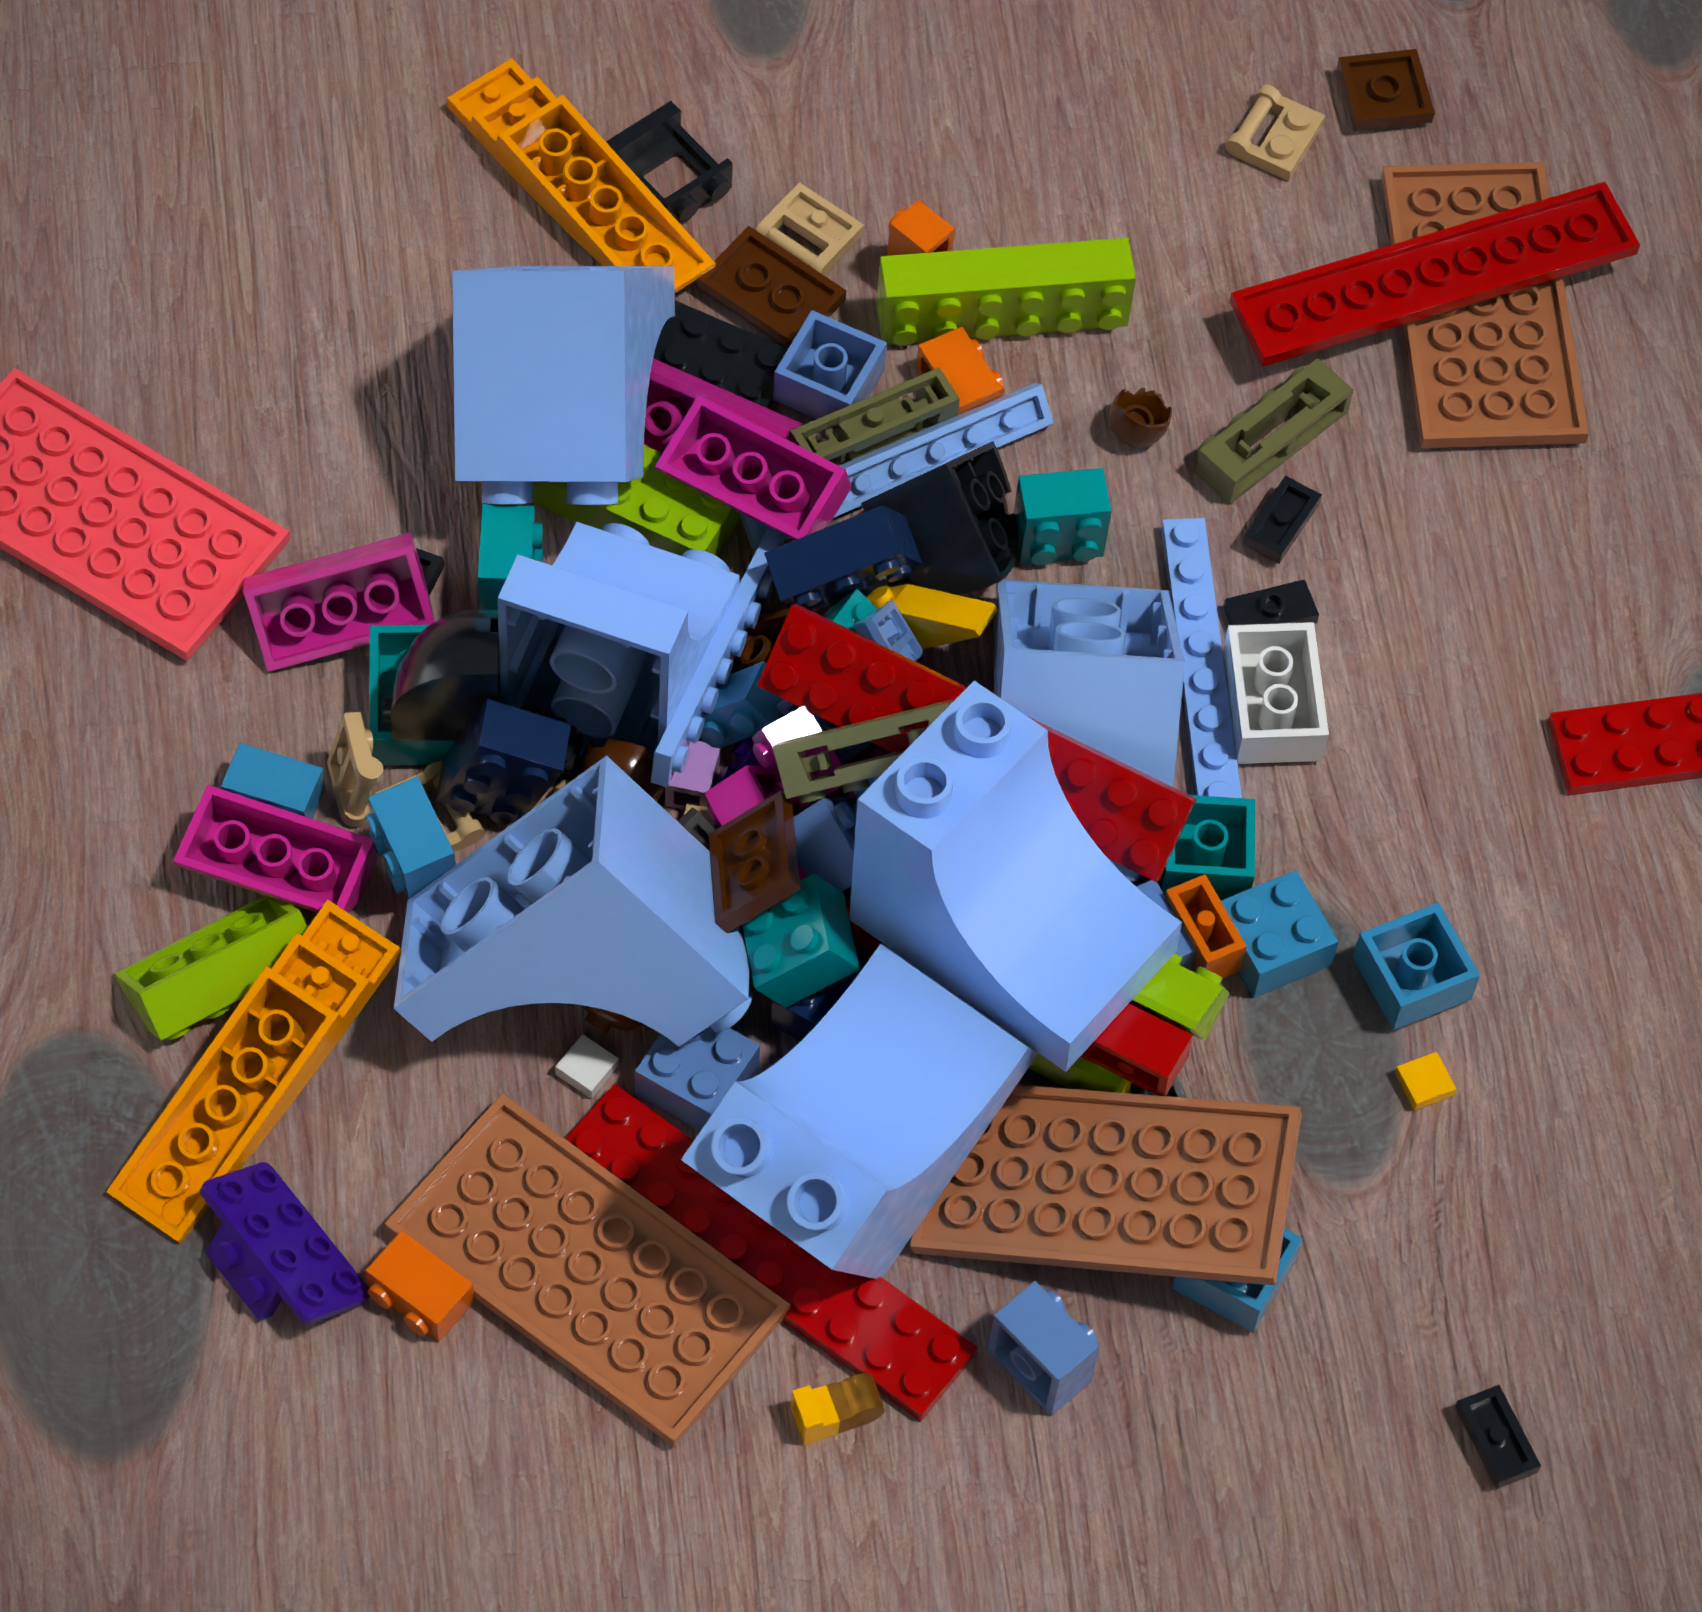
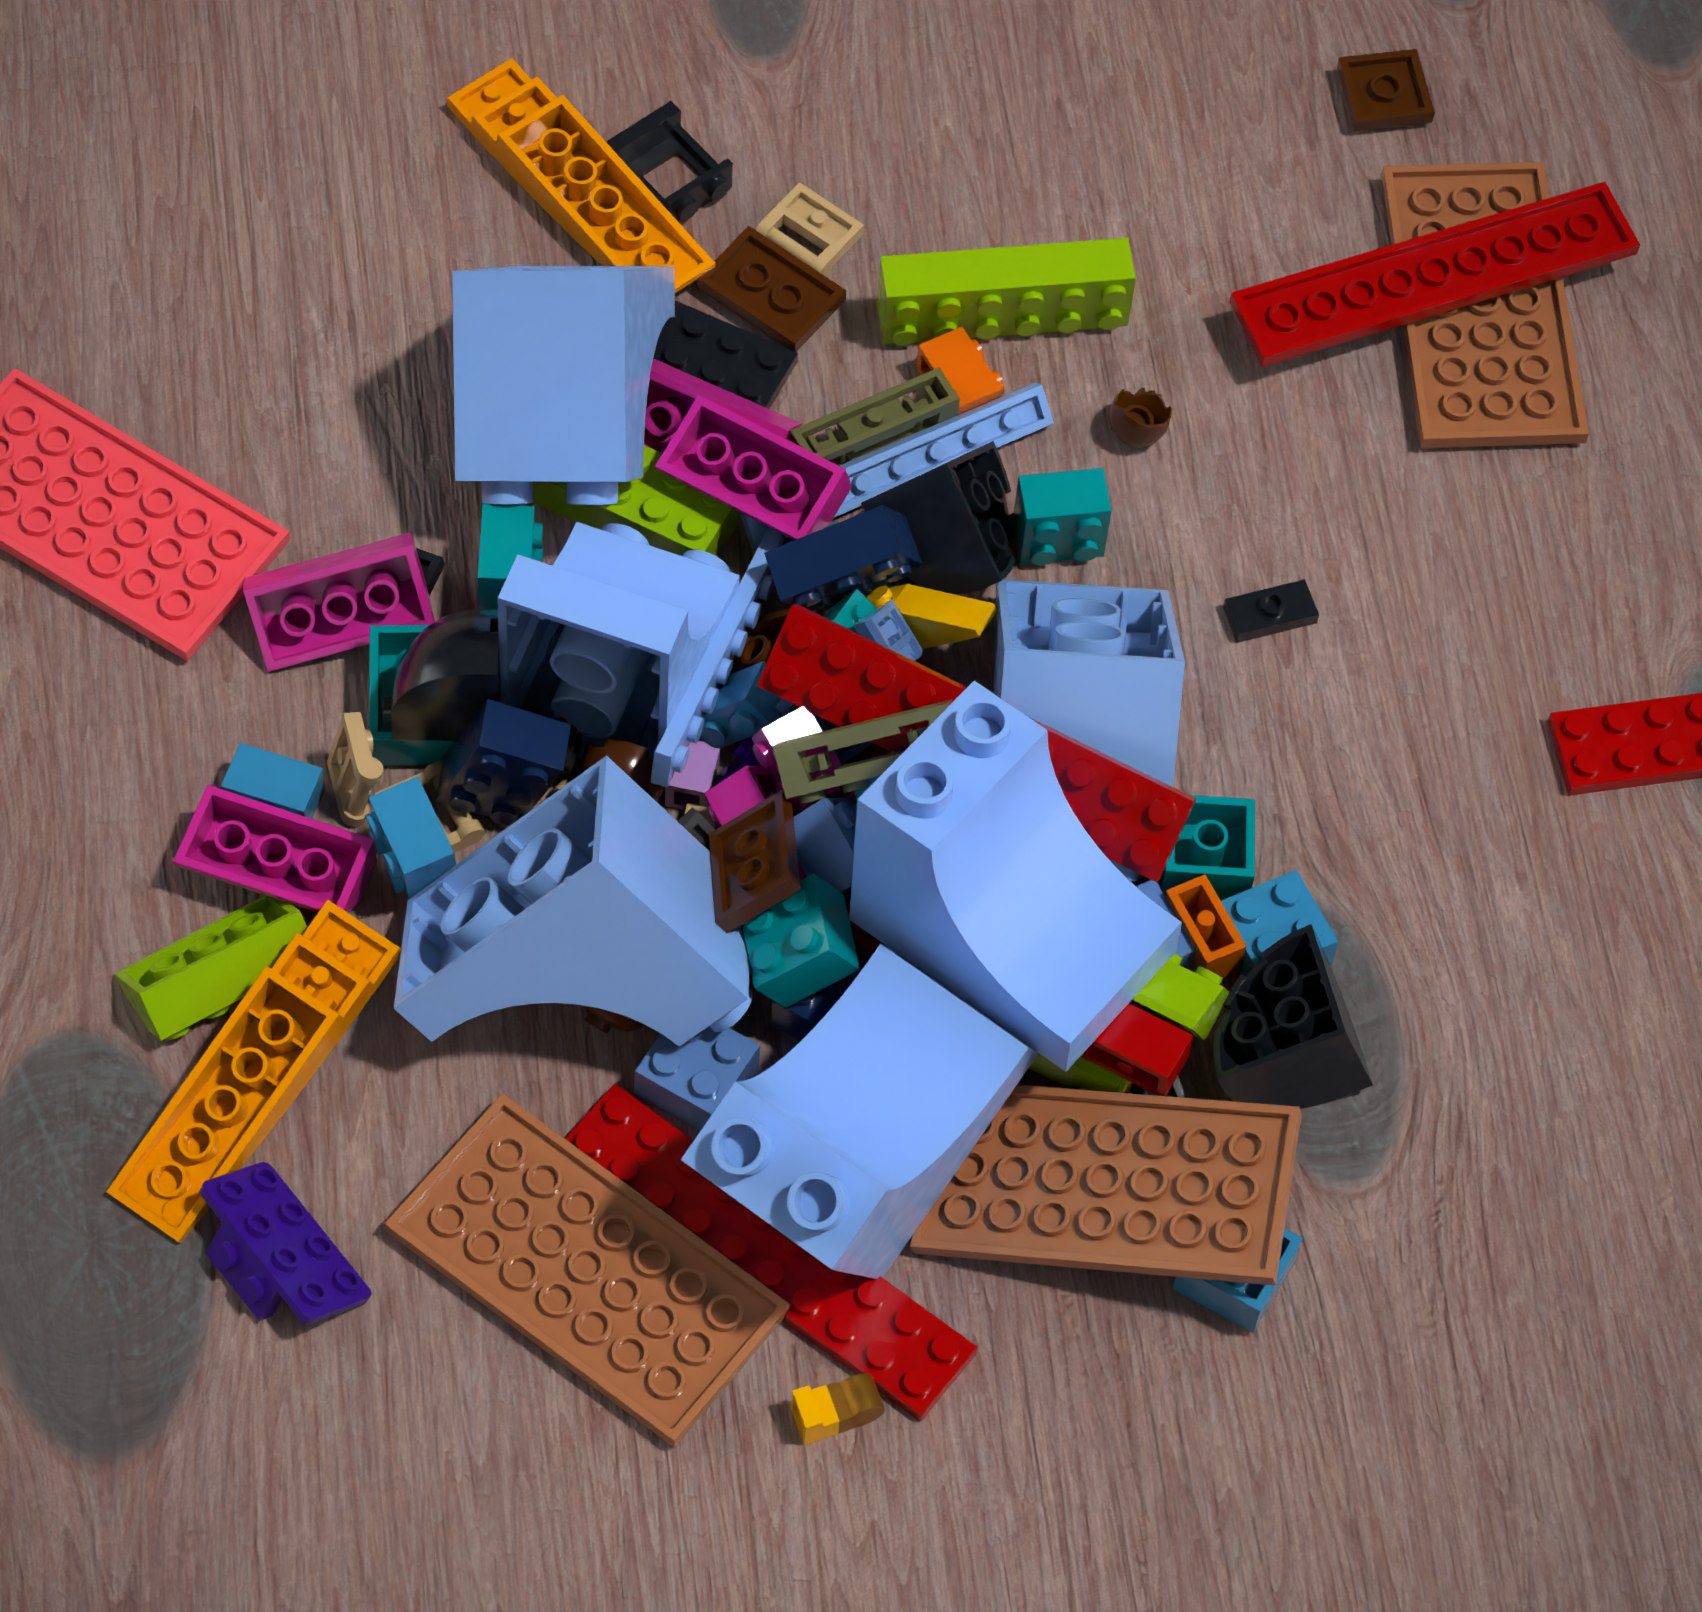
orange brick [365,1230,474,1343] -> none
white tile [555,1034,619,1099] -> none
medium blue brick [773,310,887,429] -> none
orange brick [886,199,955,256] -> none
medium blue brick [987,1281,1100,1416] -> none
light blue plate [1161,518,1242,798] -> none
olive brick [1195,358,1354,505] -> none
white brick [1223,622,1329,764] -> none
tan plate [1225,85,1325,182] -> none
black plate [1243,475,1322,564] -> none
dark azure brick [1352,902,1480,1031] -> none
yellow tile [1394,1051,1457,1111] -> none
black plate [1455,1385,1541,1489] -> none
none -> black brick [1213,924,1373,1109]

